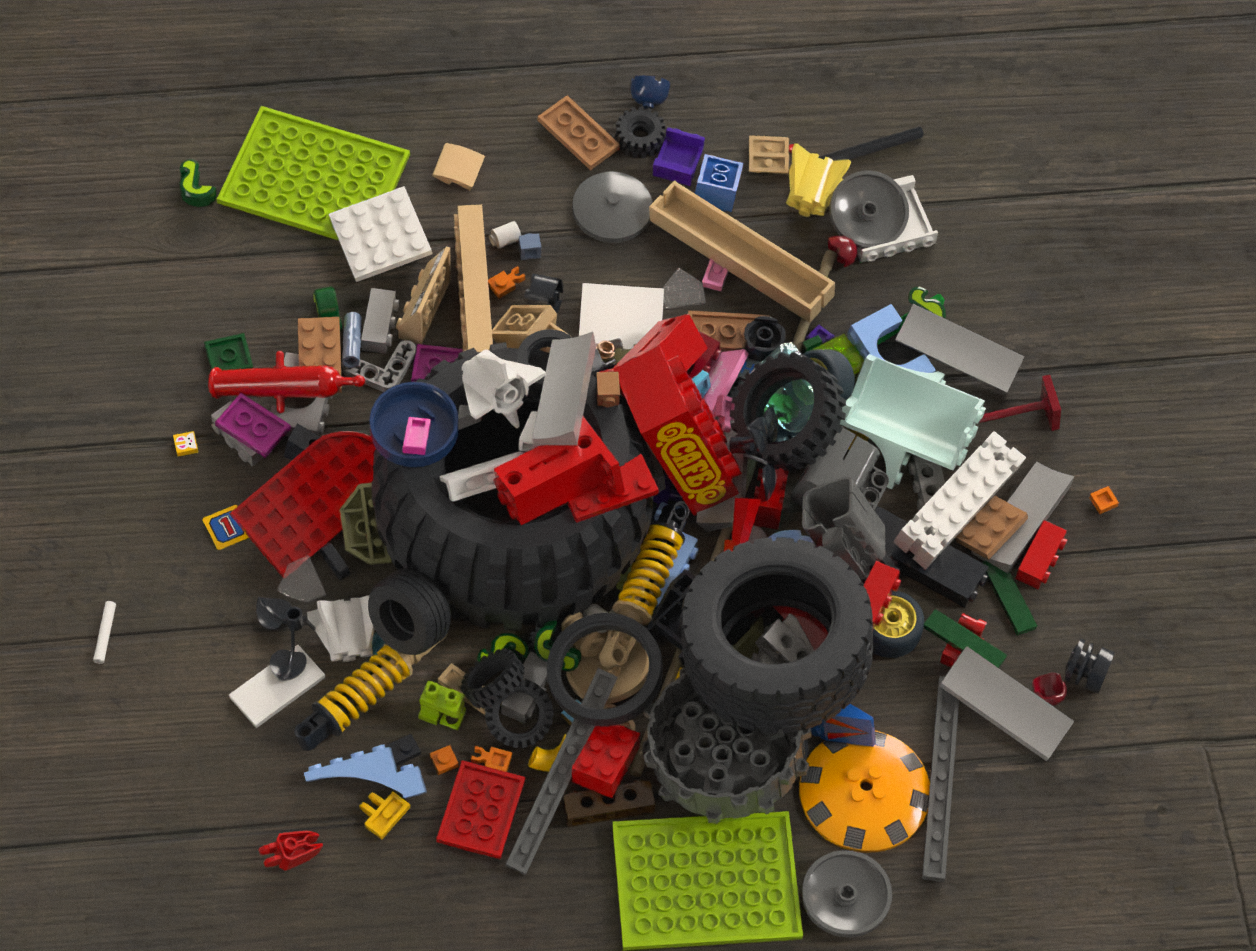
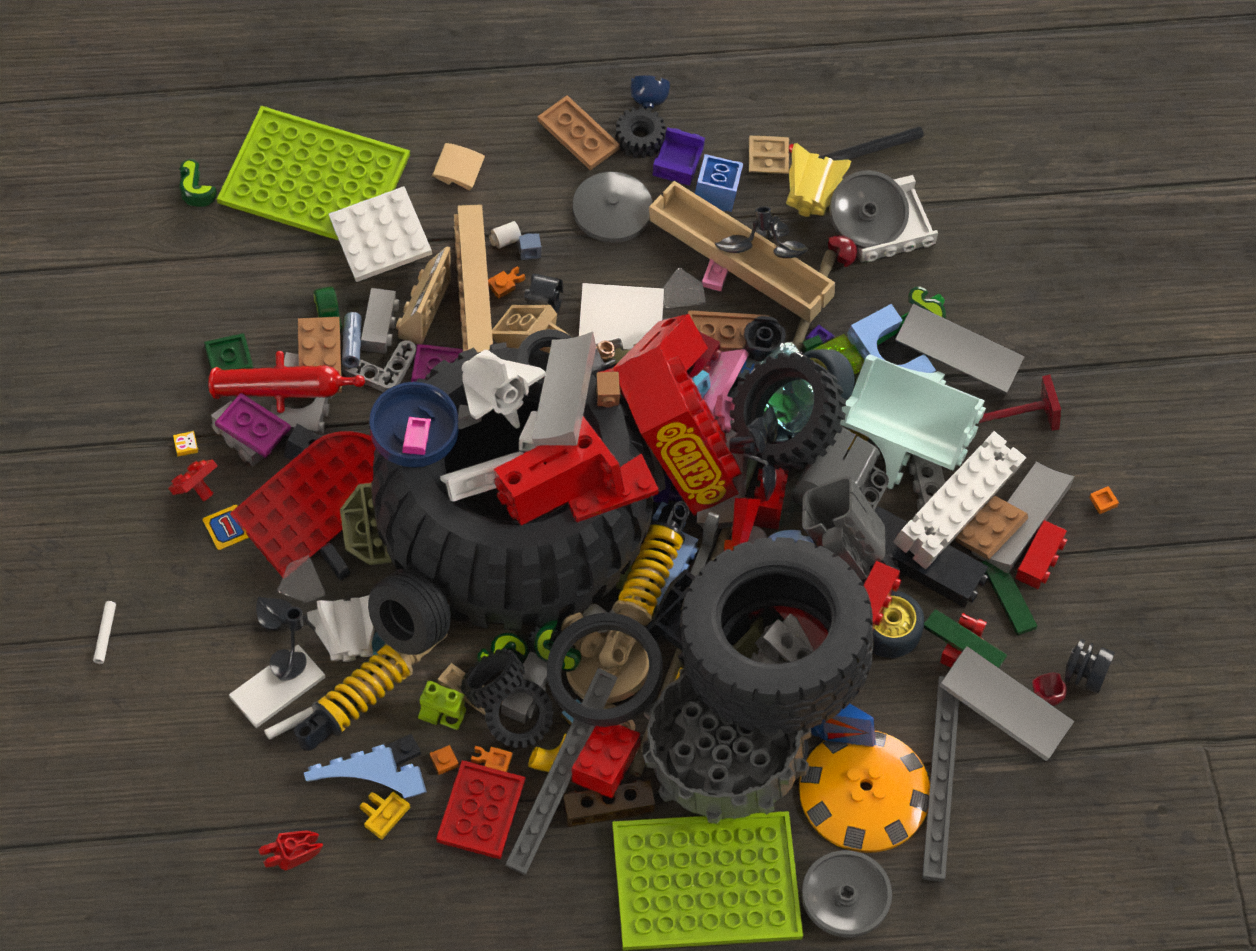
none -> red plate [168,459,217,501]
none -> white piece [264,706,313,740]
none -> dark grey beam [691,511,720,577]
none -> black plant [715,206,808,259]

